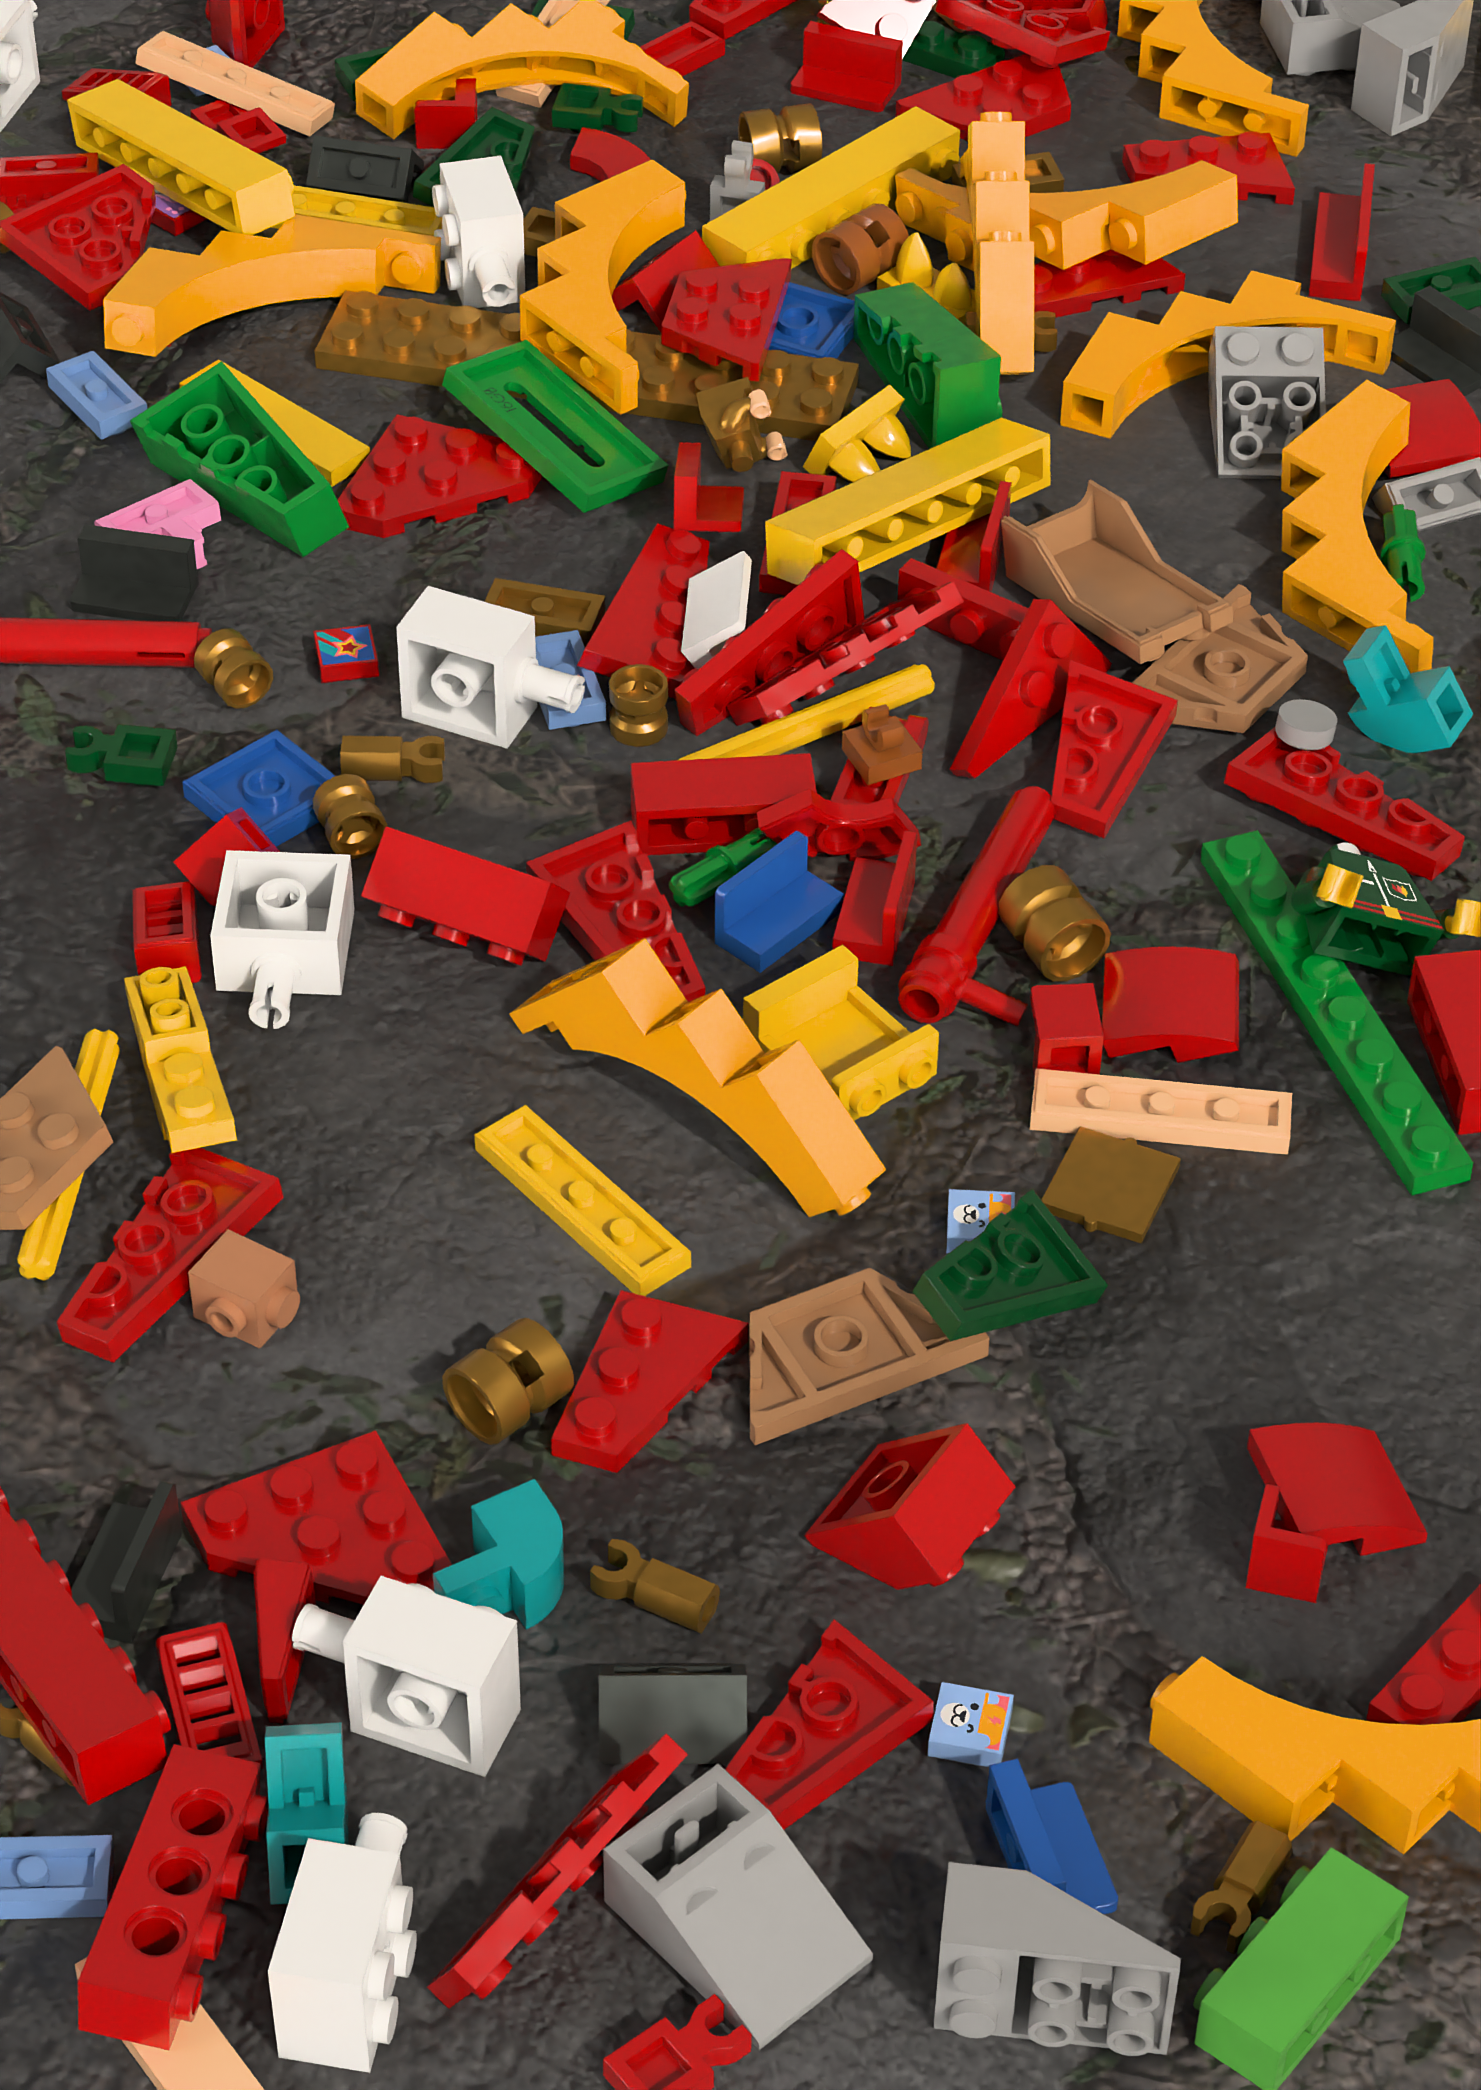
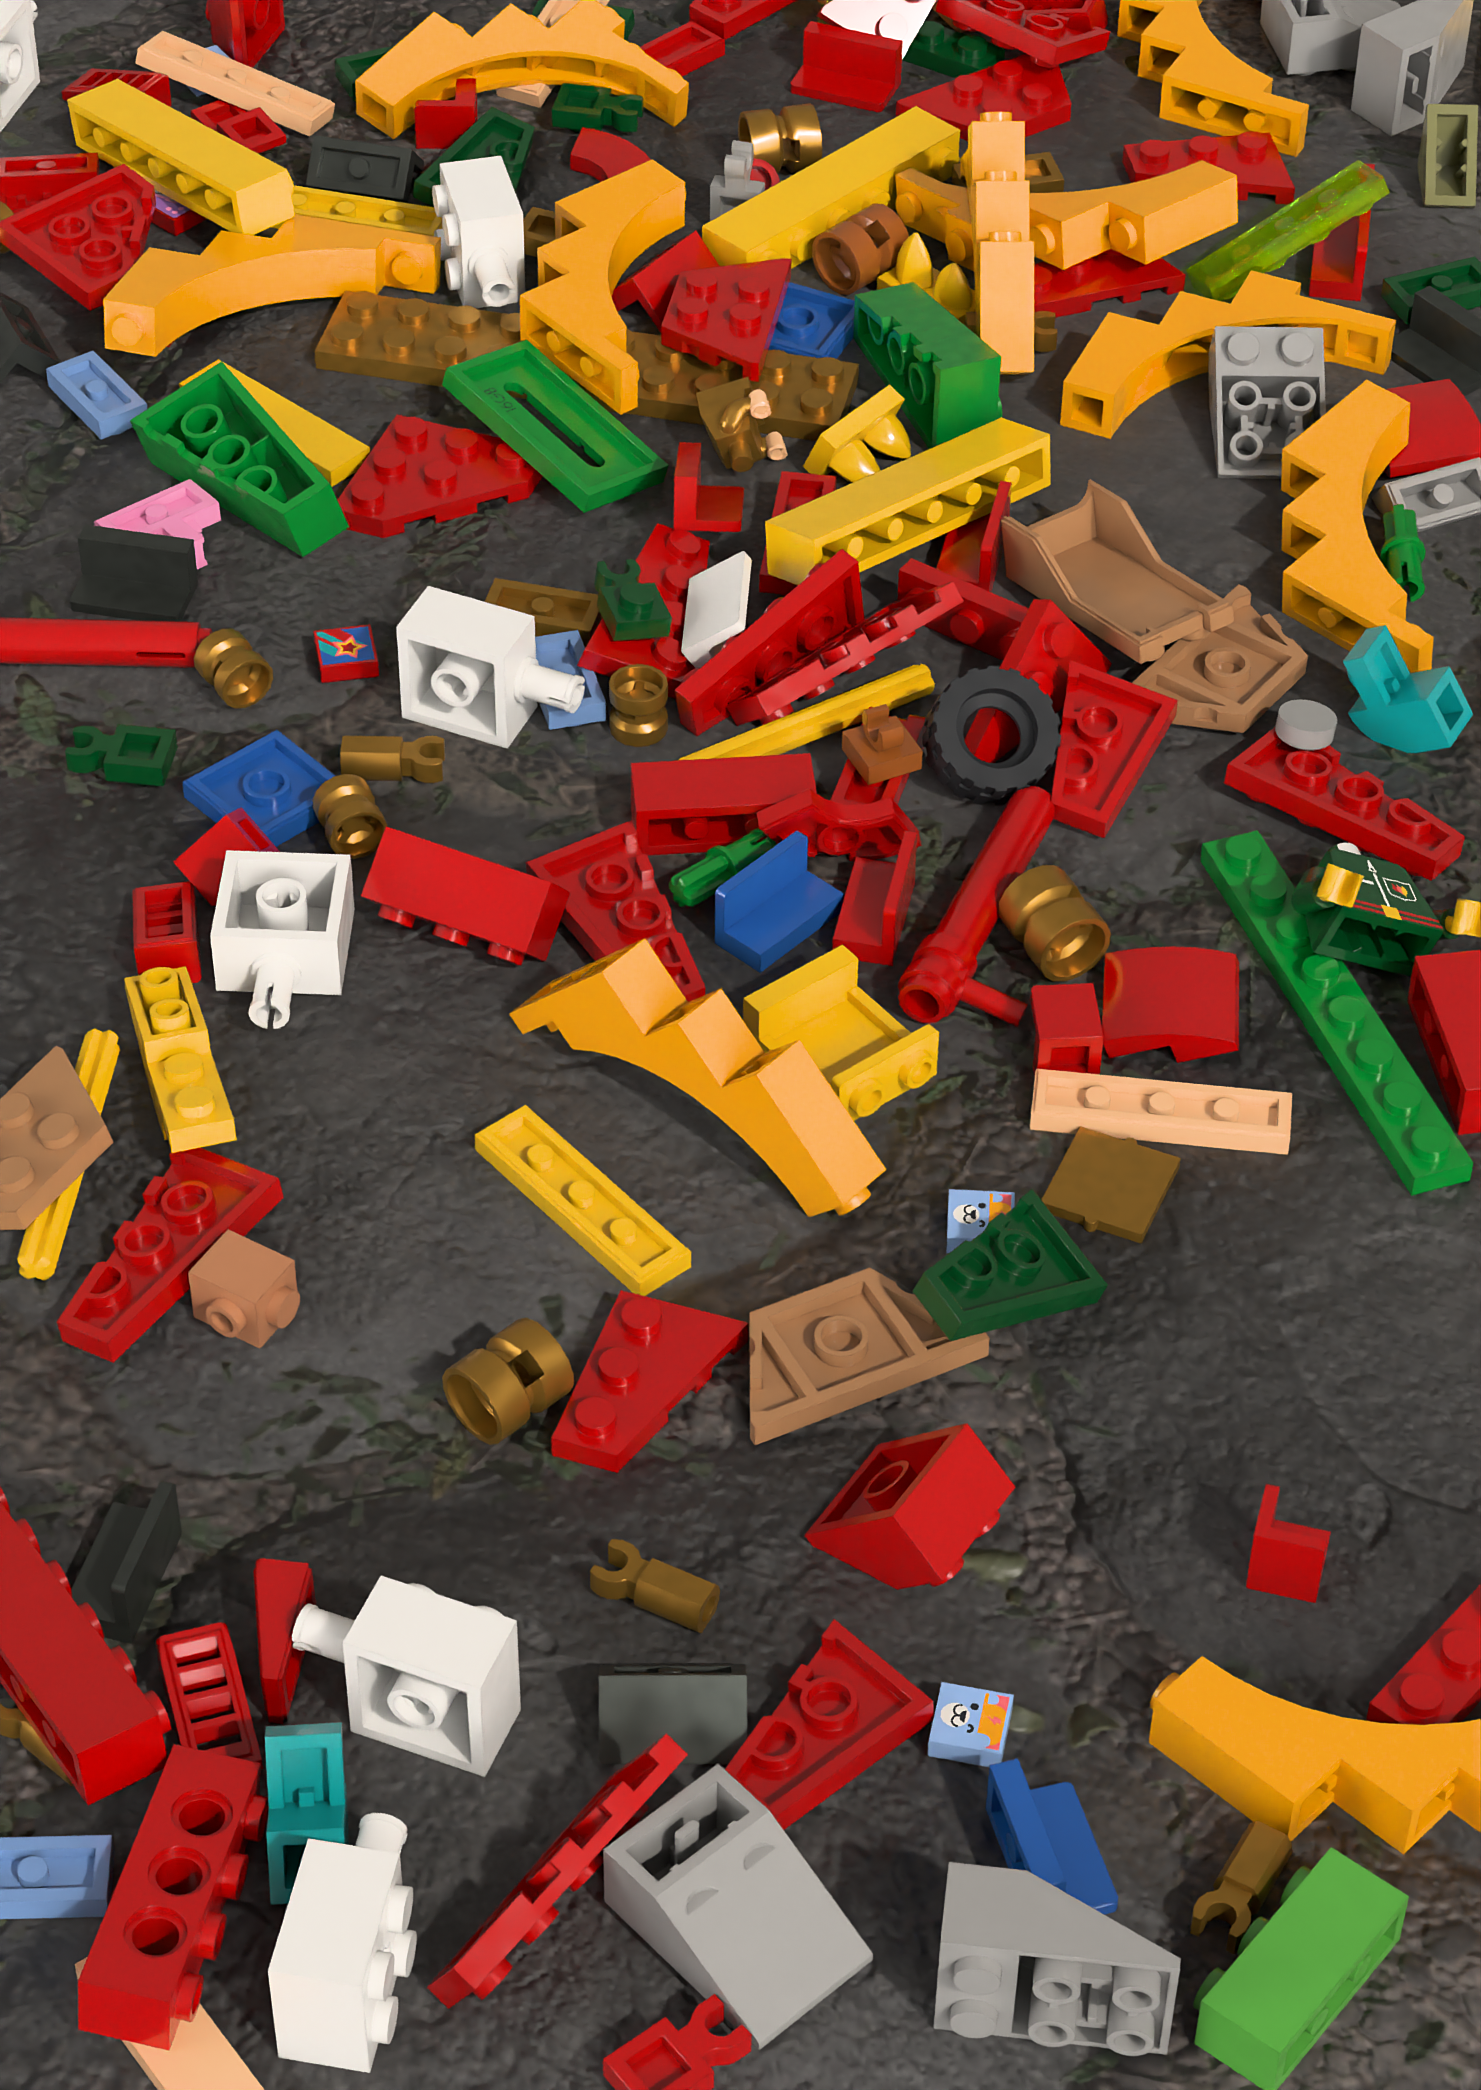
red plate [180,1430,452,1605] -> none
teal brick [433,1479,564,1630] -> none
red slope [1247,1422,1428,1556] -> none
none -> dark green plate [594,559,672,641]
none -> black tyre [922,666,1061,805]
none -> clear neon green plate [1186,160,1390,301]
none -> olive slope [1417,104,1478,208]

